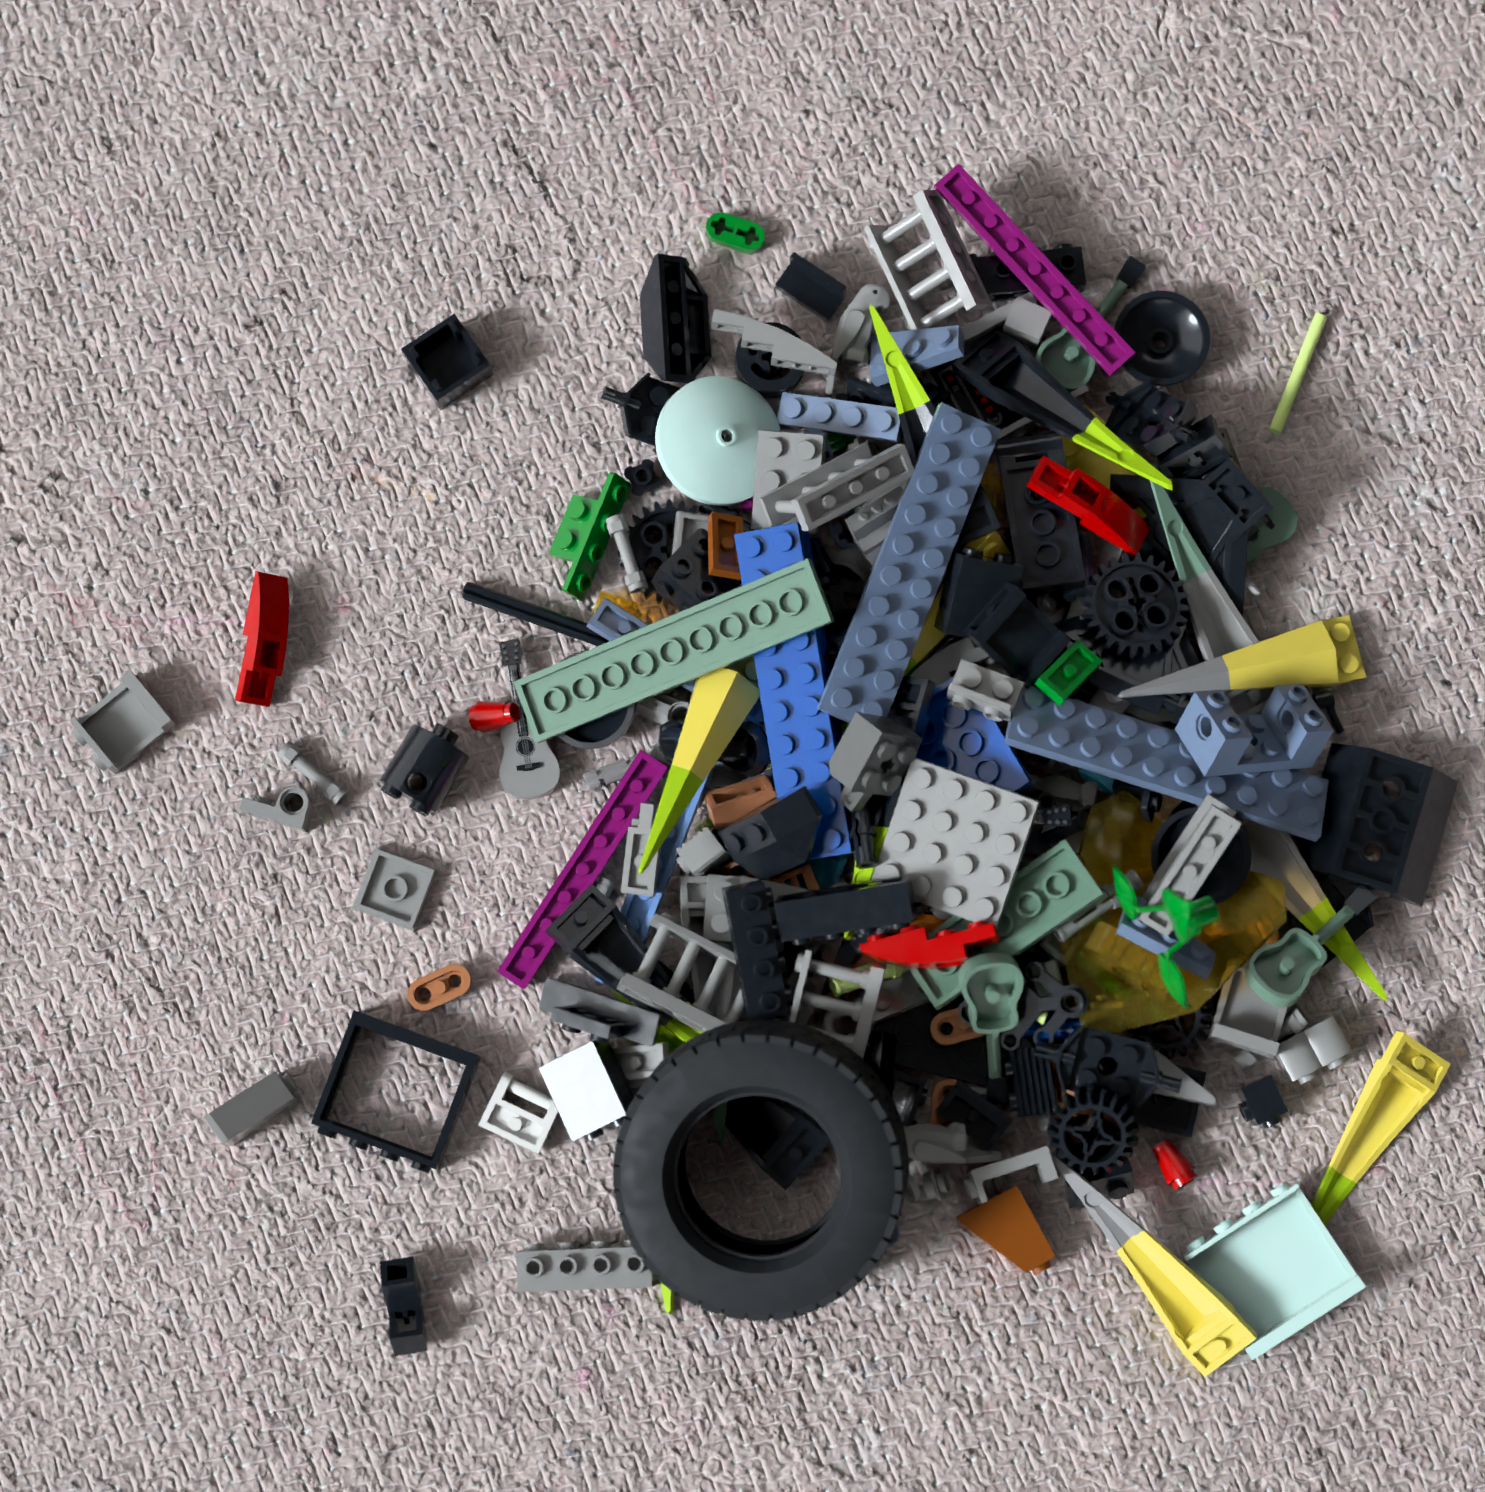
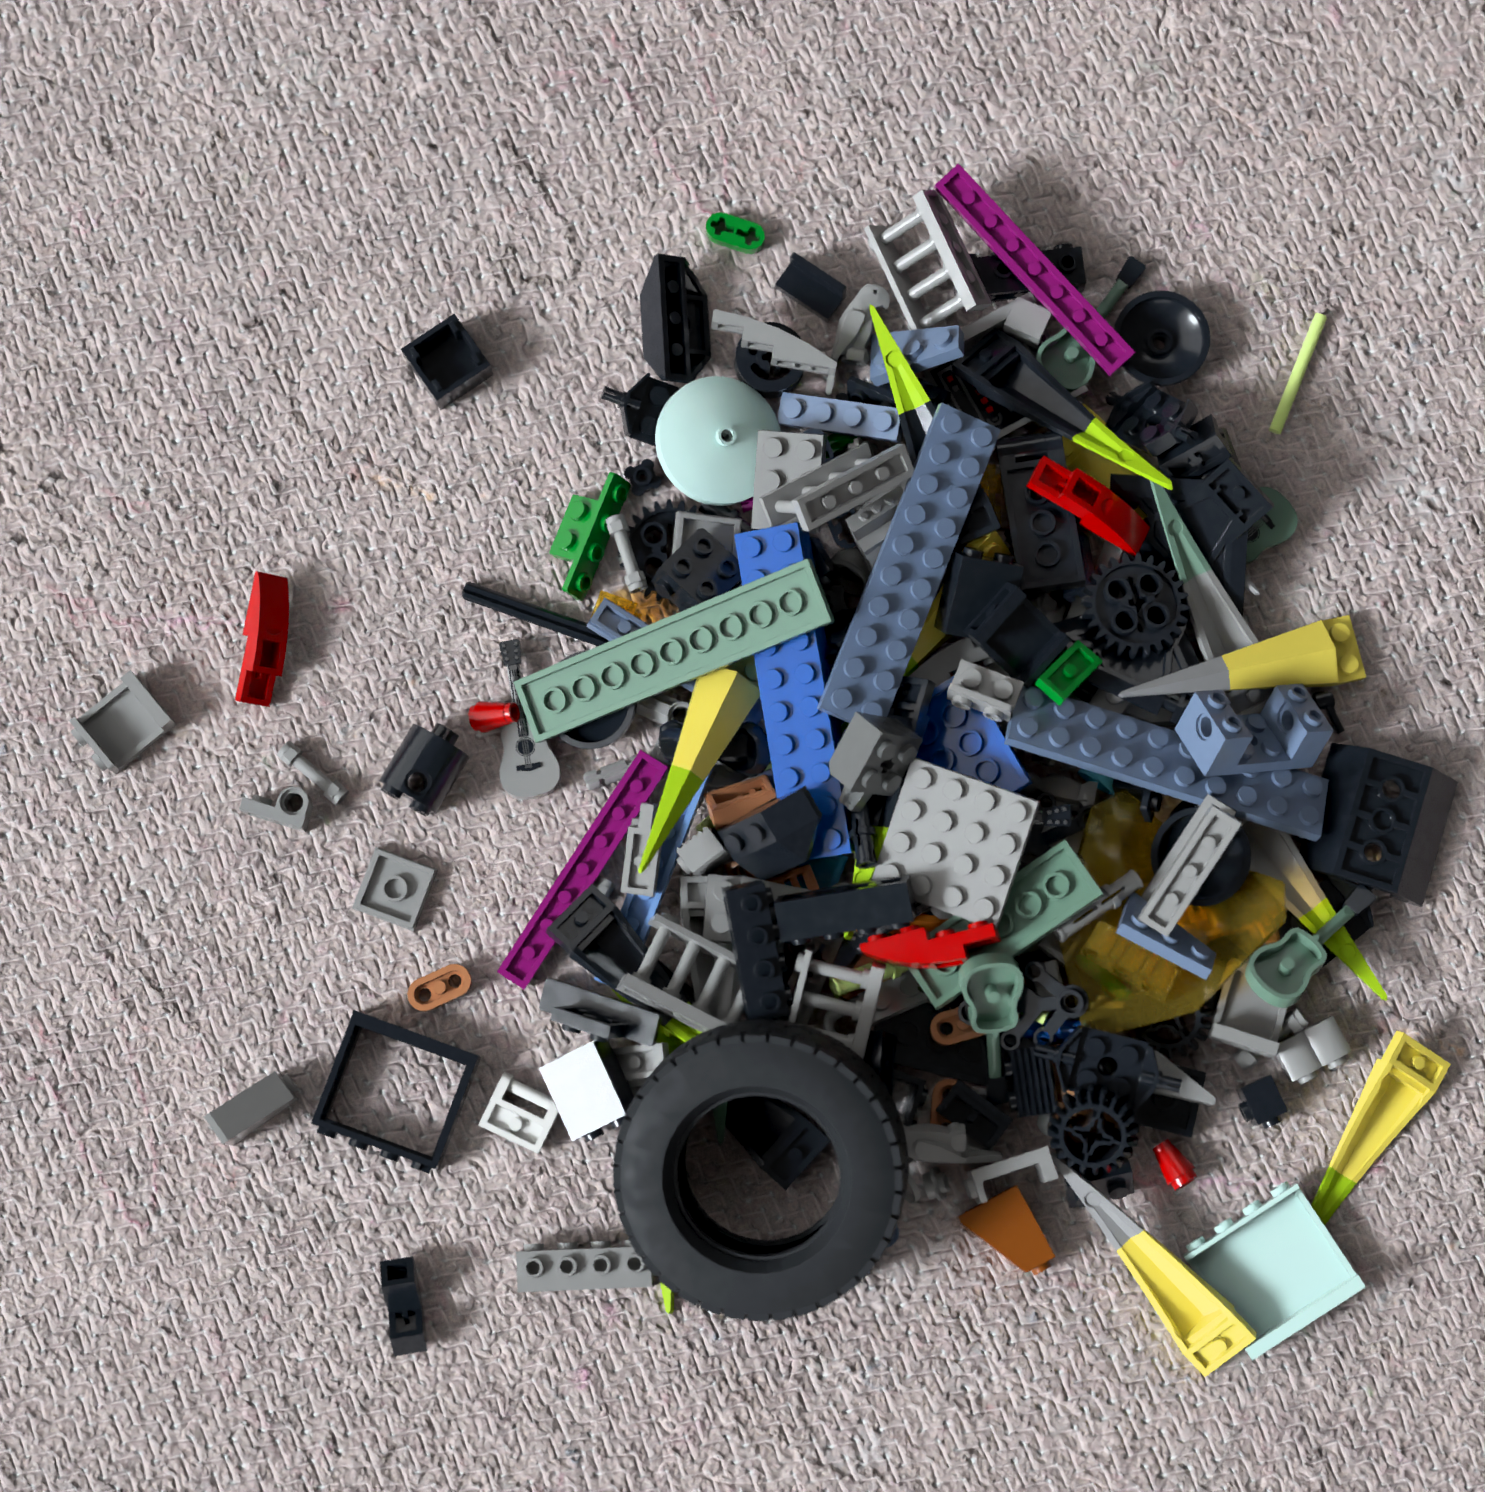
dark orange plate [708,512,743,580] -> none
green plant [1112,865,1219,1009] -> none

